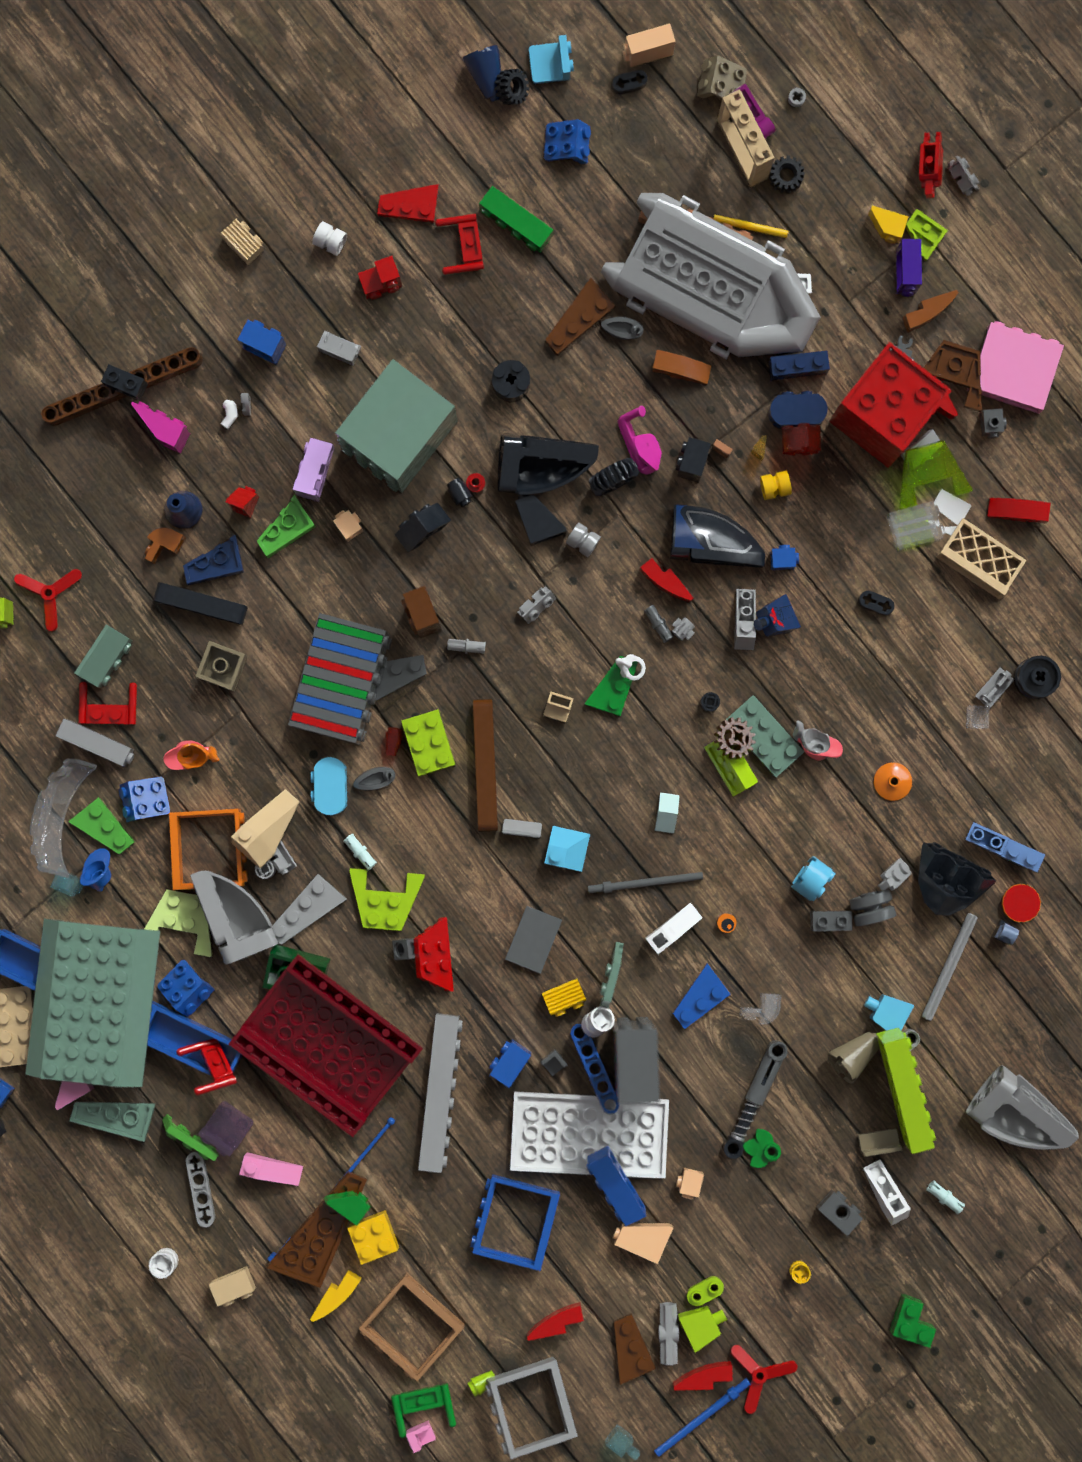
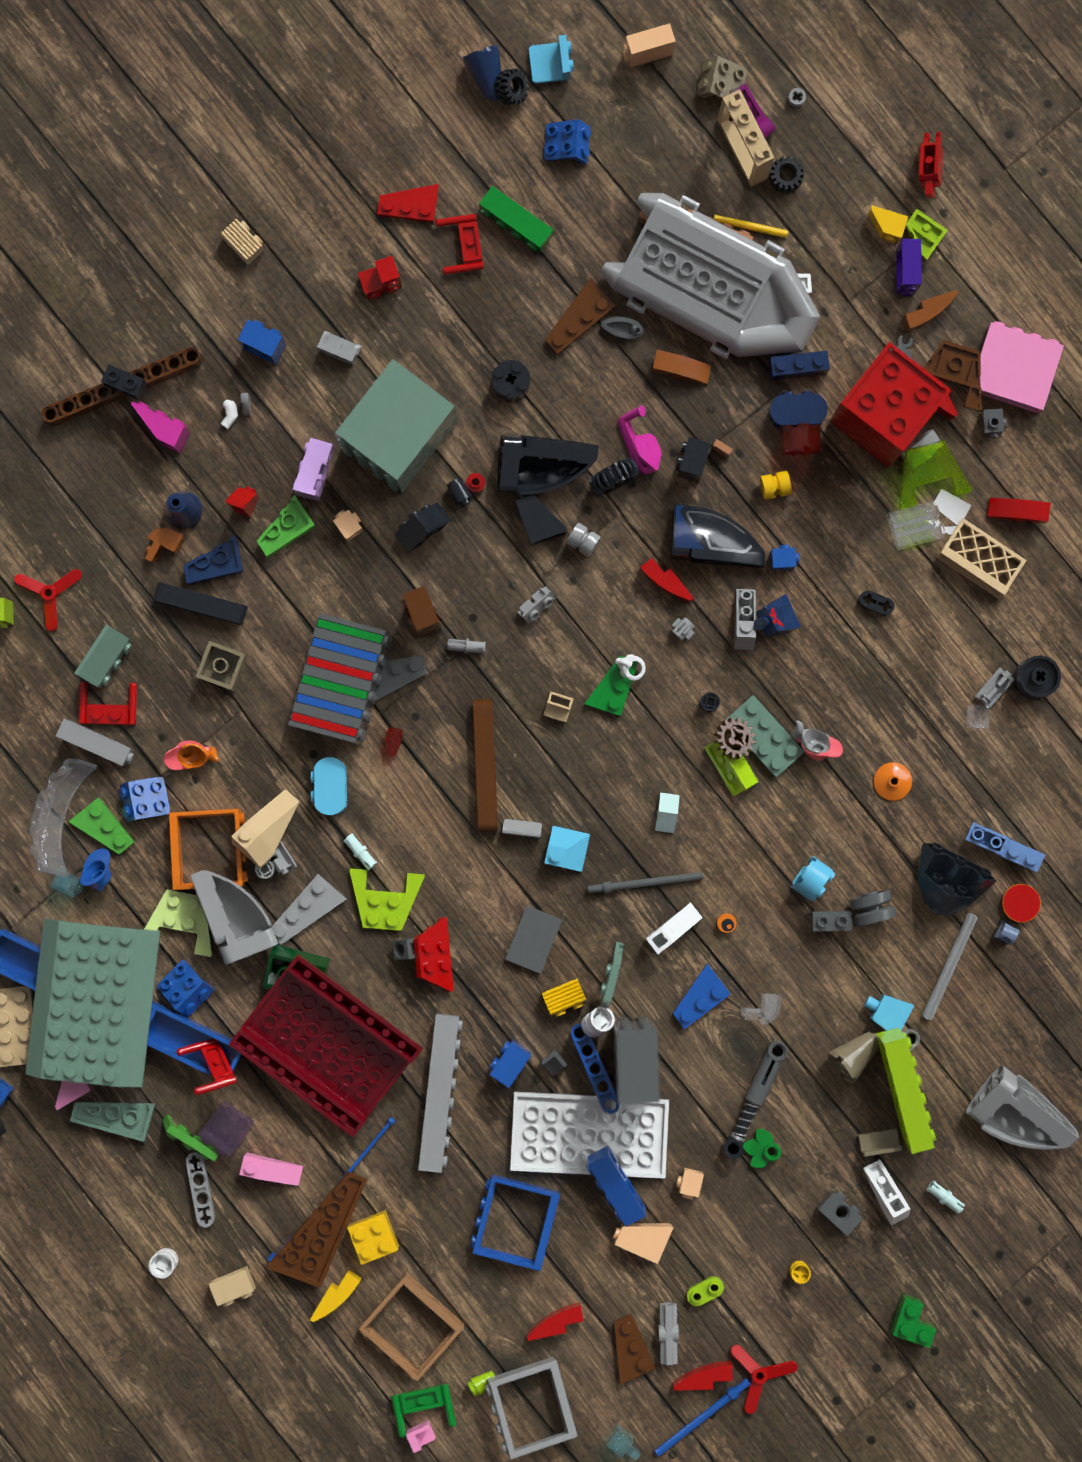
white wheel [312,222,347,256] -> none
green slope [323,1191,371,1226] -> none
dark grey arm [353,767,396,791] -> none
lime brick [402,710,456,777] -> none
black beam [612,70,648,94] -> none
dark grey pin [644,605,674,643] -> none
lime torso [678,1306,727,1352] -> none
clear yellow slope [751,435,766,461] -> none
light grey hinge [878,858,912,892] -> none
light grey hinge [947,156,979,196] -> none

